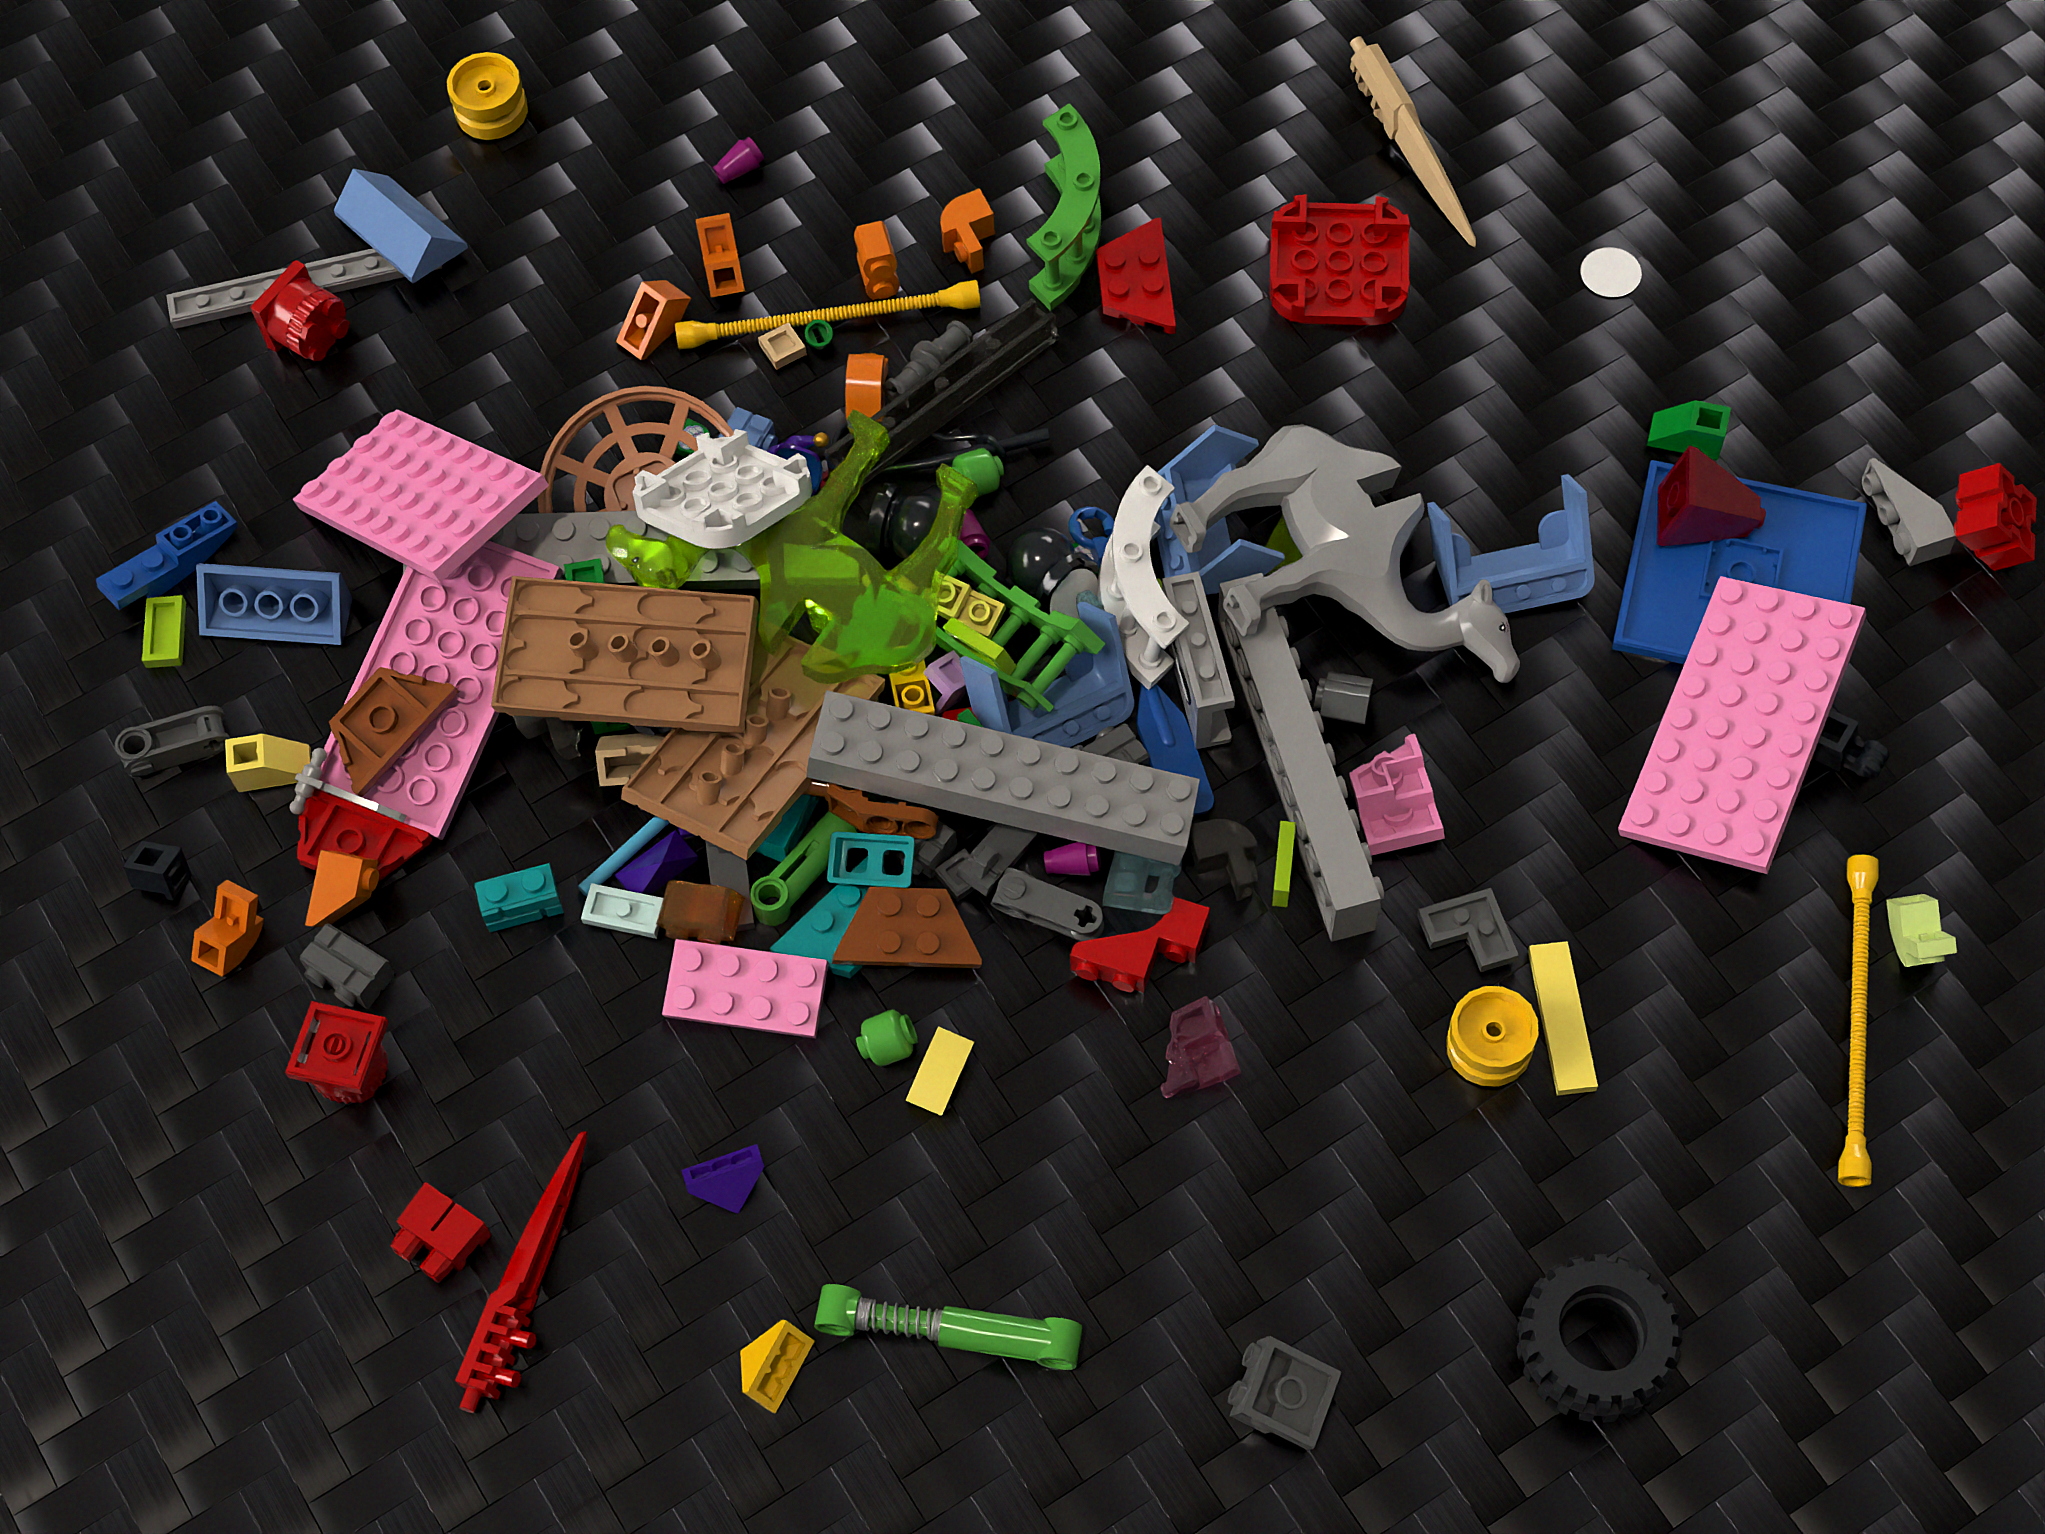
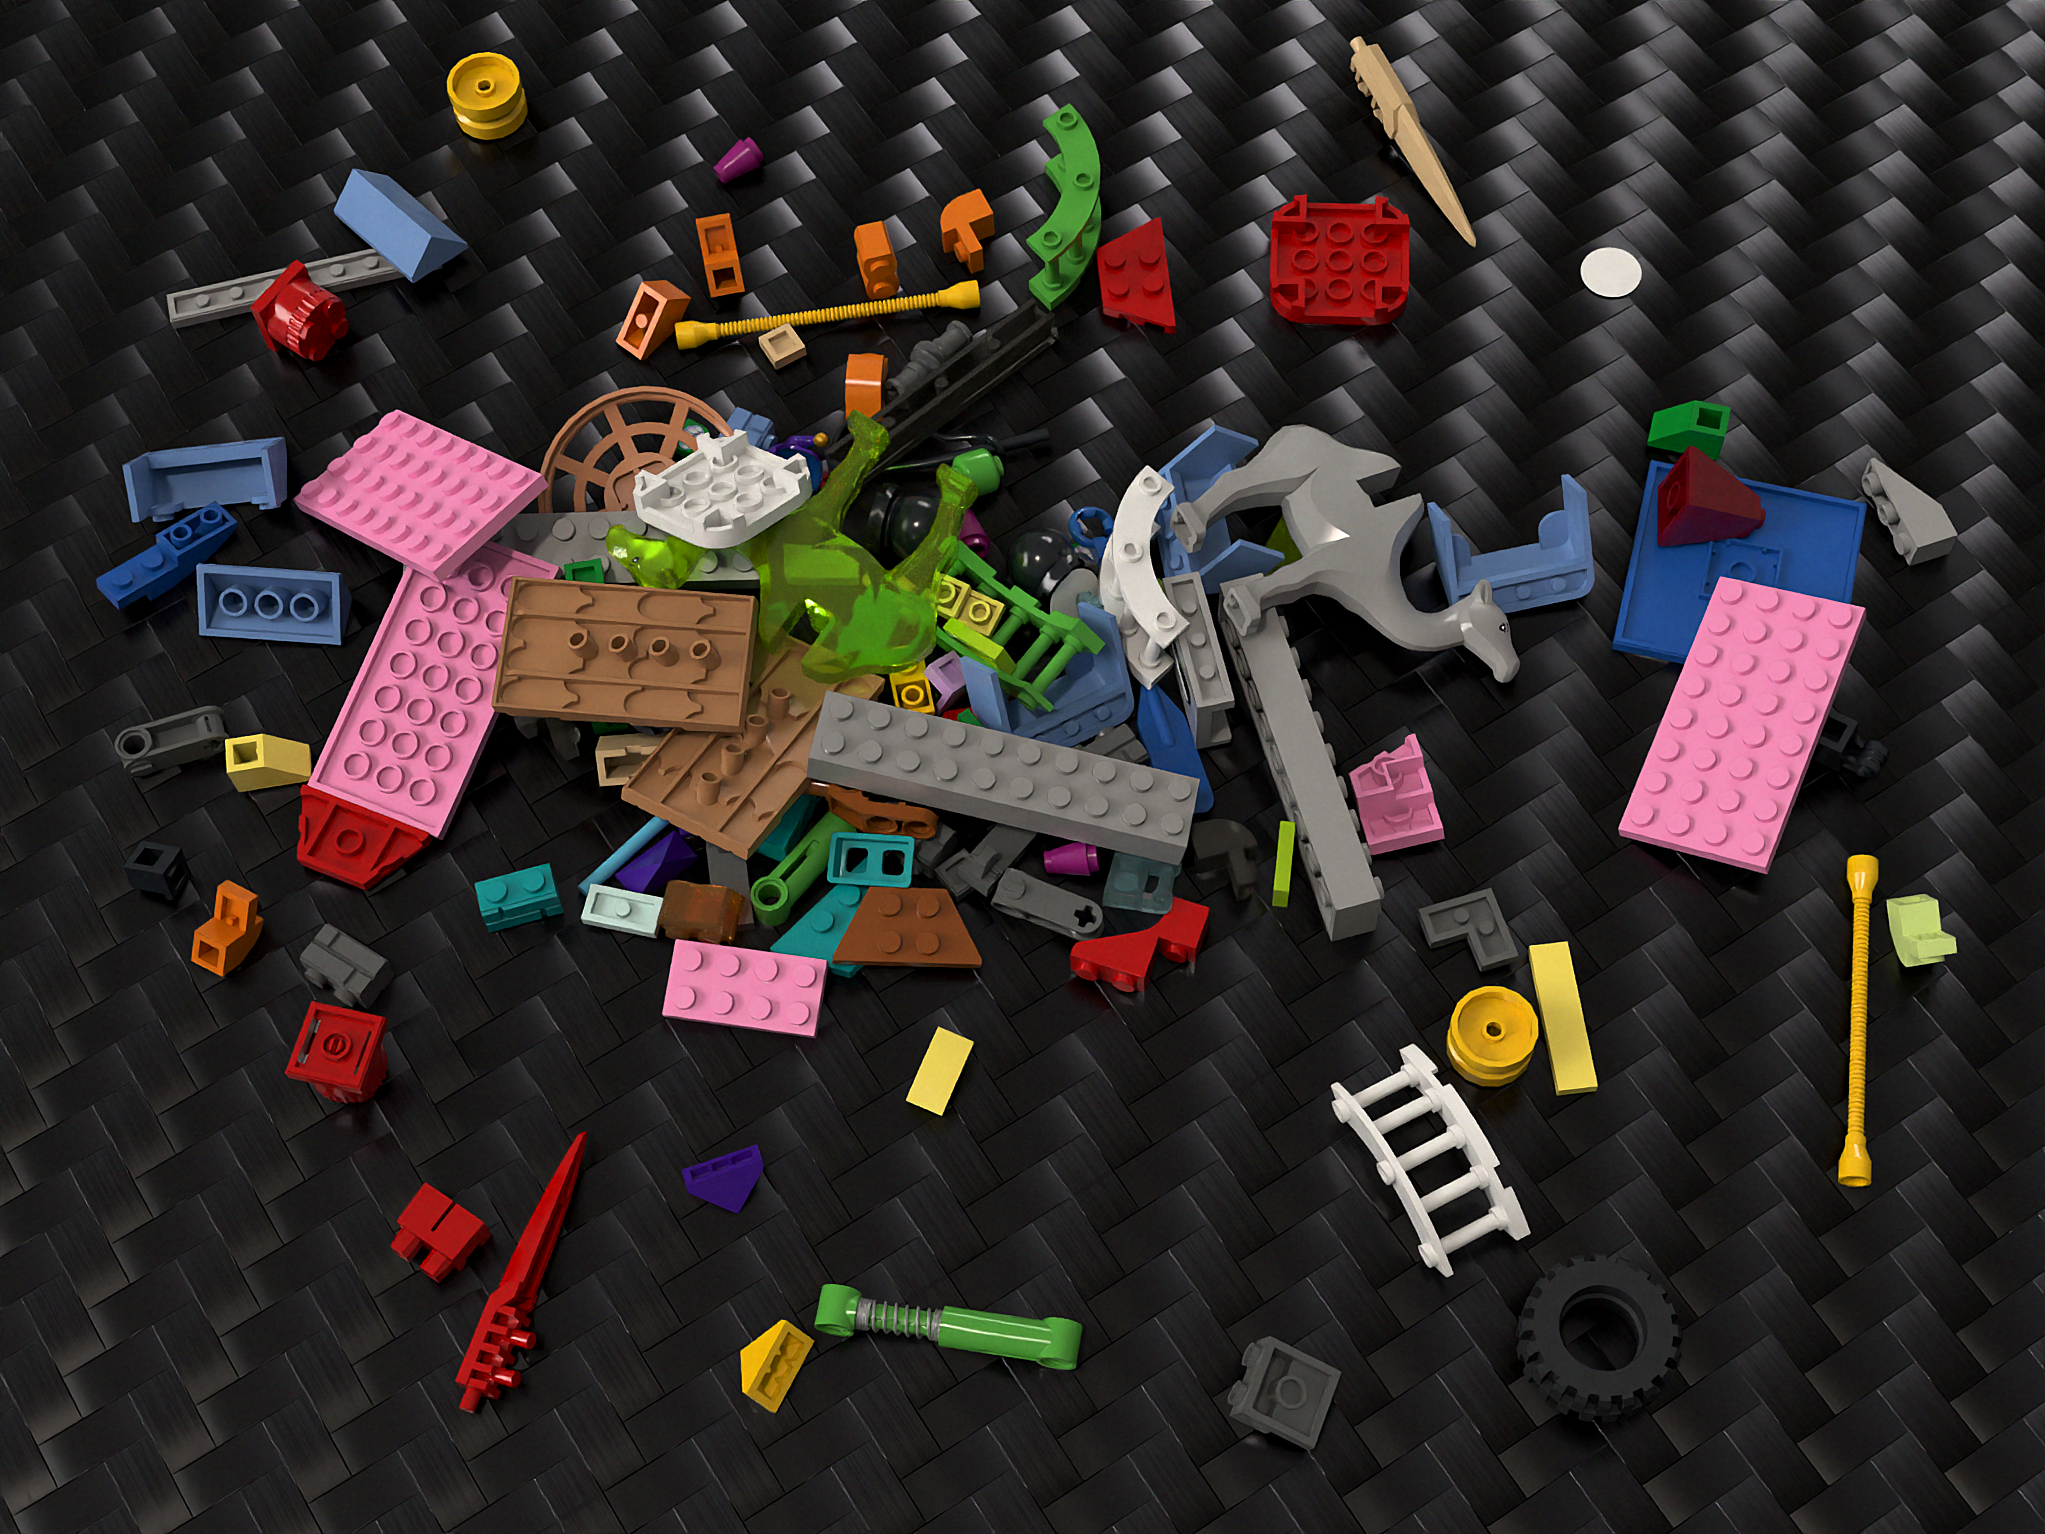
lime tile [142,595,186,668] -> none
light grey piece [290,748,407,822] -> none
orange slope [305,850,379,927] -> none
dark orange wing [329,667,460,797] -> none
green hinge [805,319,833,350] -> none
bright green head [856,1010,918,1067] -> none
clear pink slope [1161,996,1241,1098] -> none
dark grey brick [1314,671,1373,725] -> none
red brick [1954,463,2037,571] -> none
none -> medium blue windscreen [122,437,287,522]
none -> white fence [1331,1044,1531,1278]

